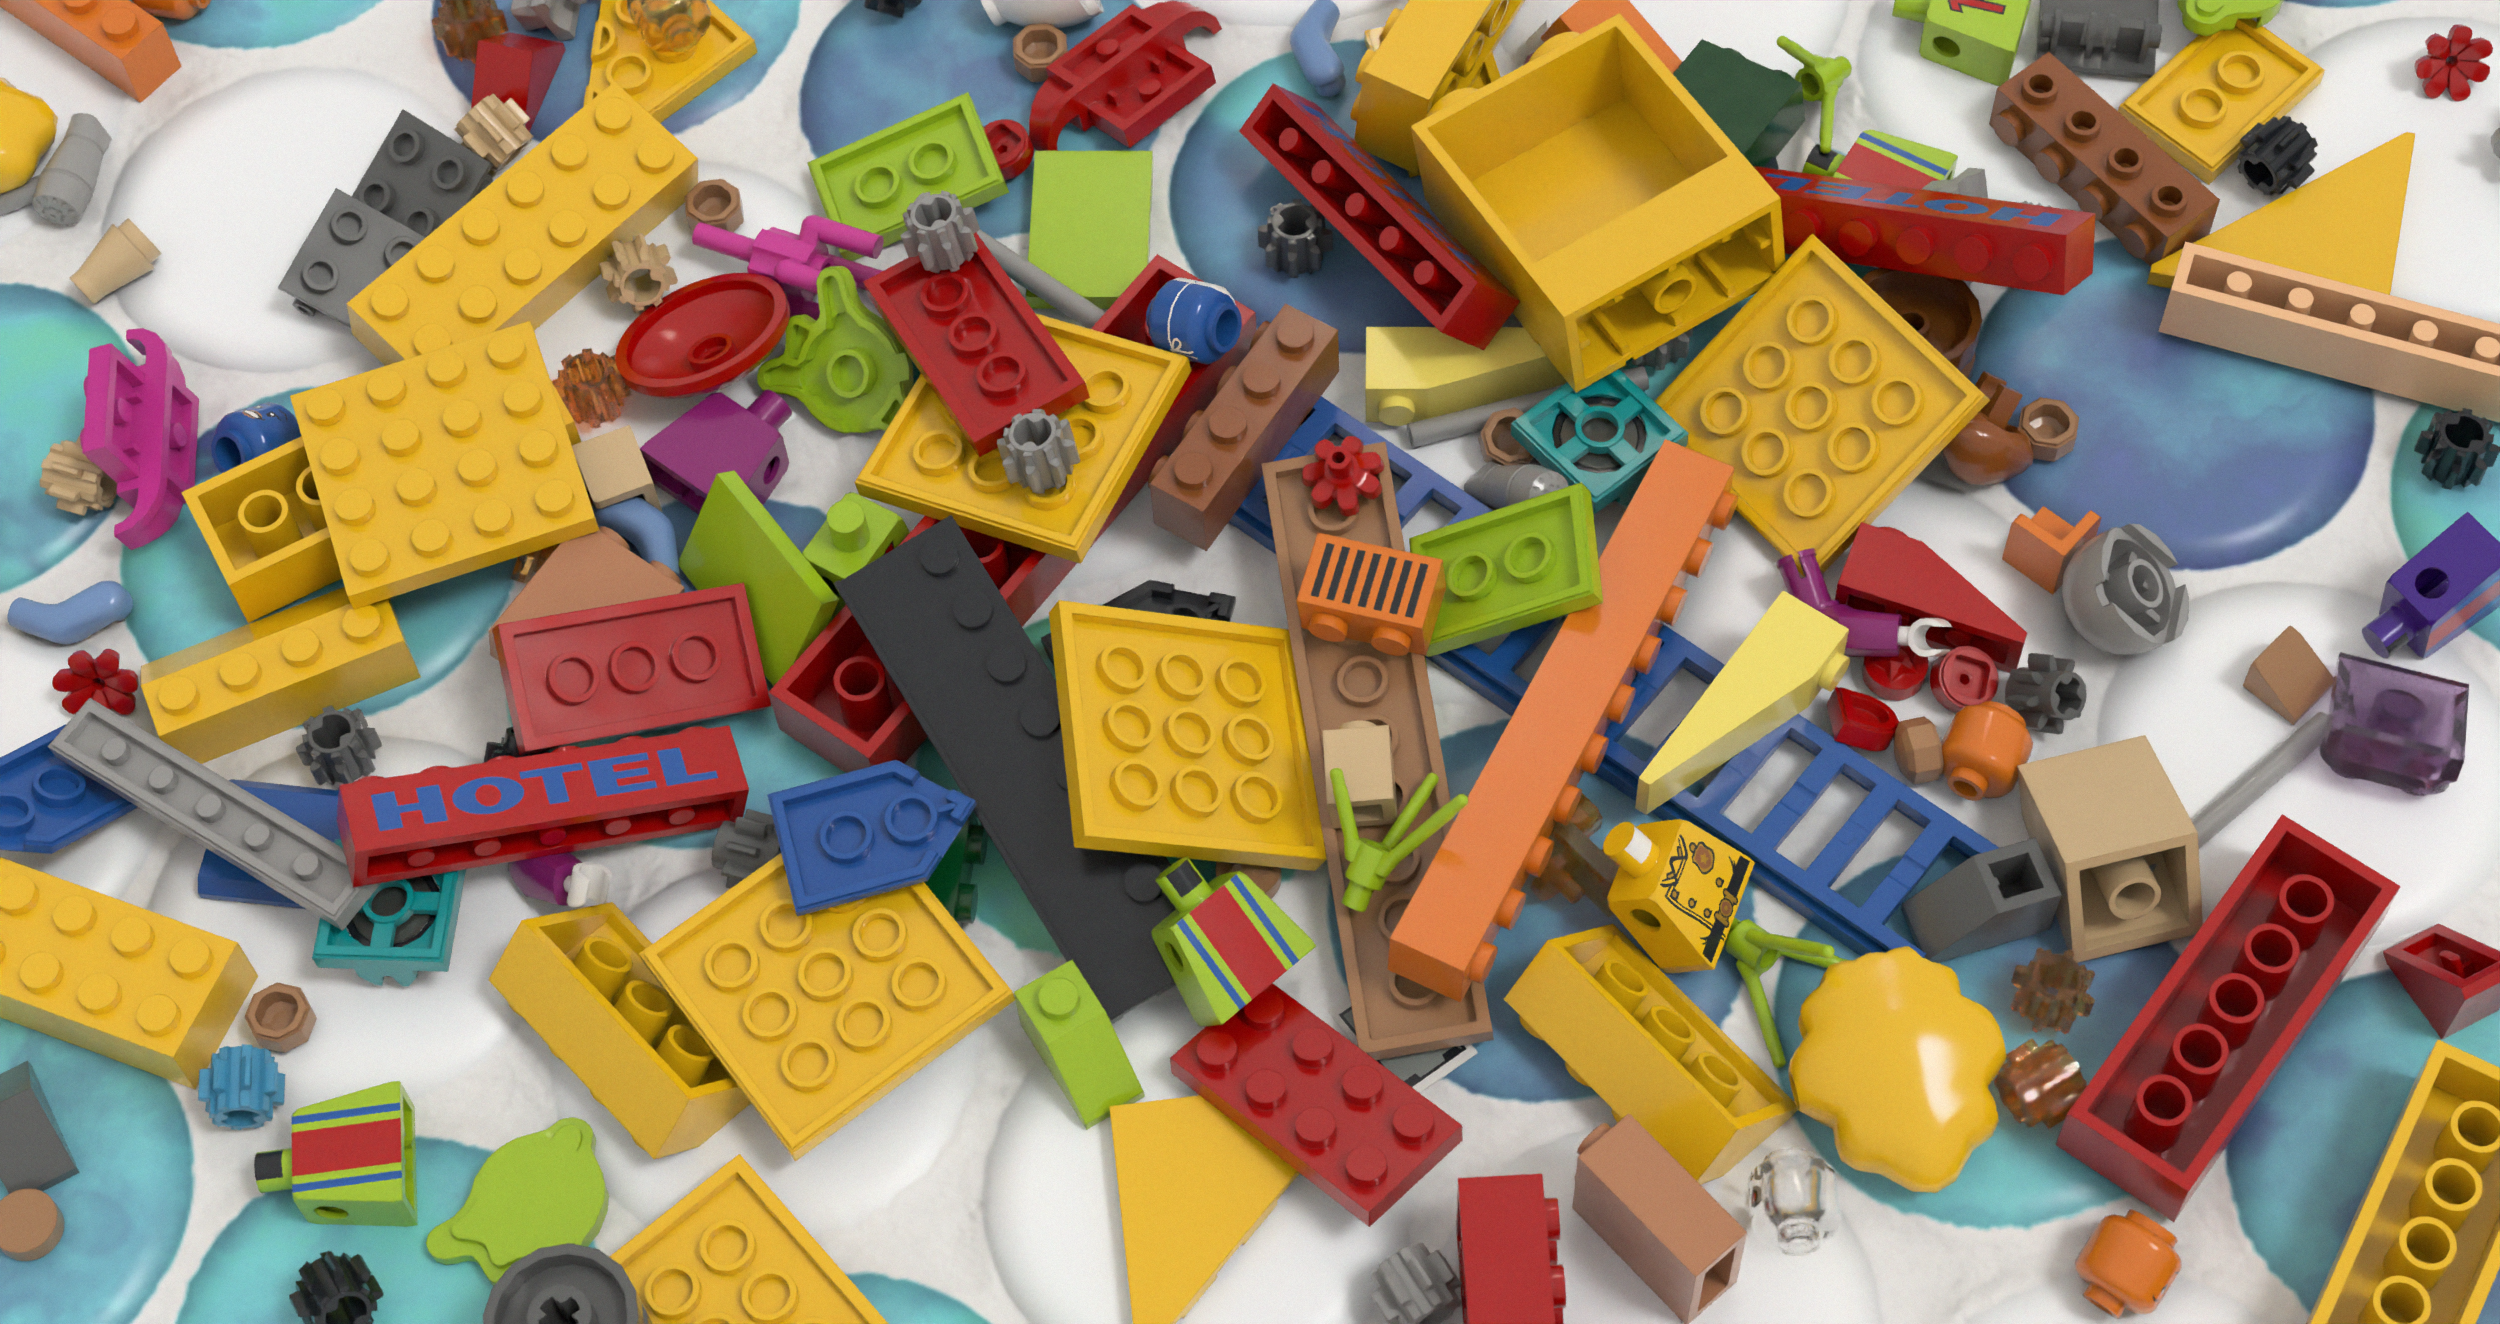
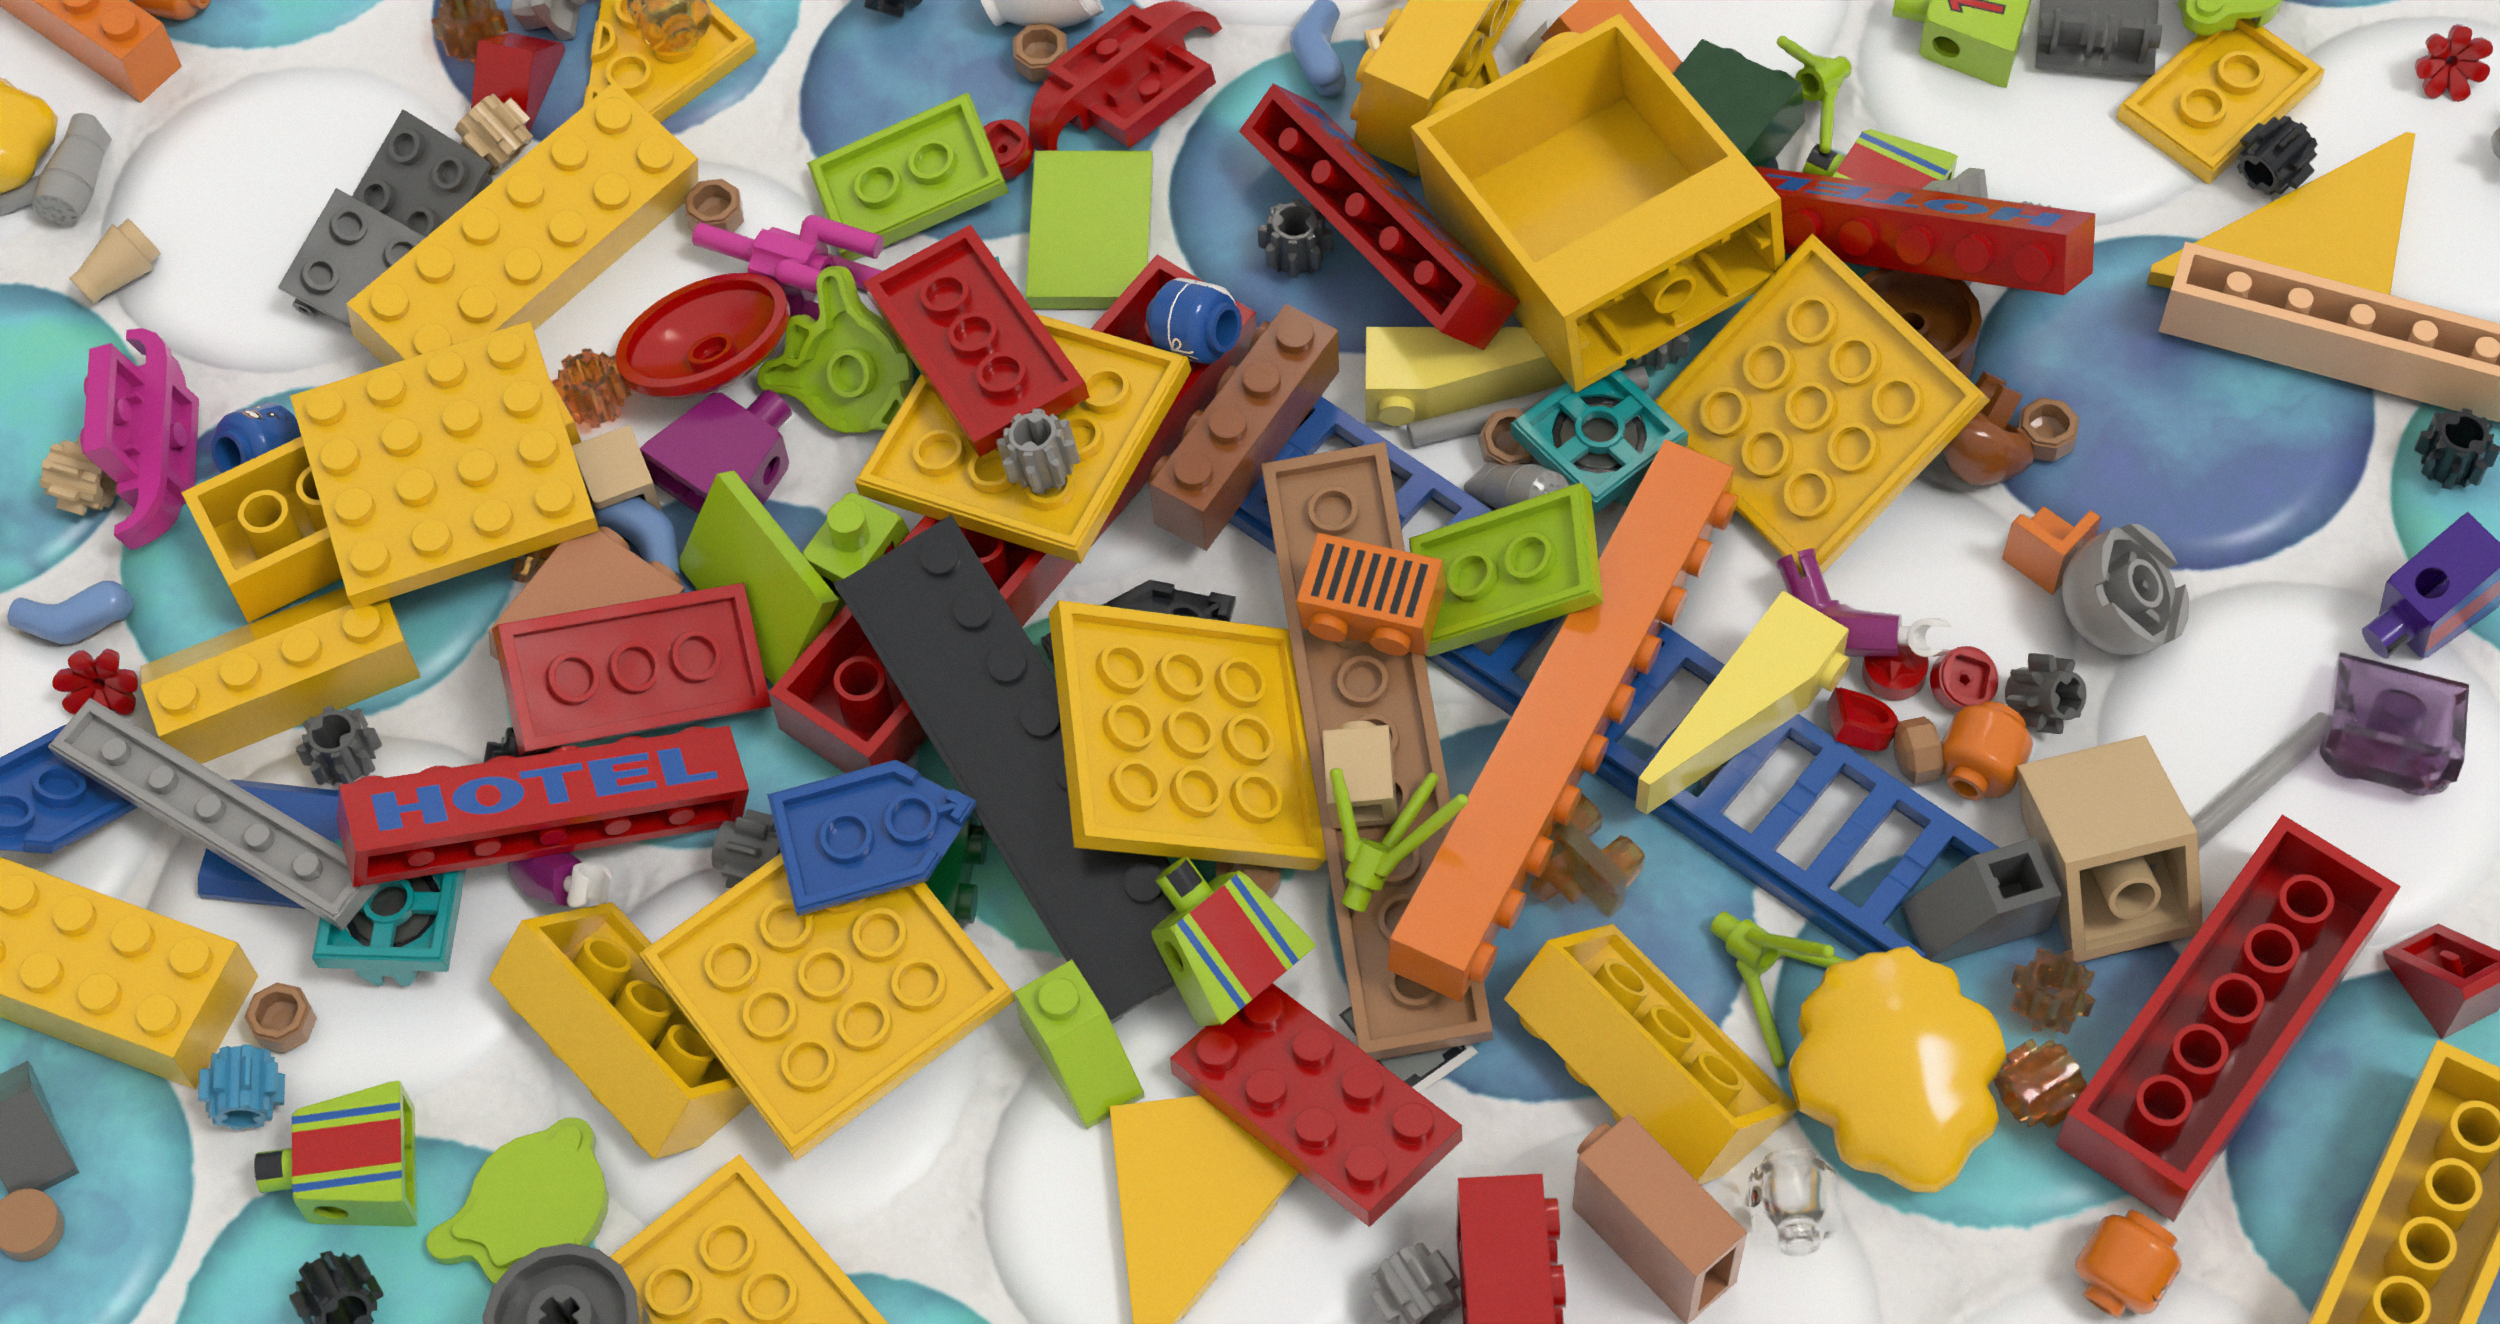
tan gear [599,233,678,313] -> none
light grey gear [900,191,980,274] -> none
light grey bar [913,193,1105,329] -> none
red plant [1302,436,1385,517] -> none
yellow torso [1603,819,1755,974] -> none
red slope [1835,522,2027,673] -> none
dark orange brick [1989,52,2220,267] -> none
medium nougat slope [2243,625,2336,725] -> none

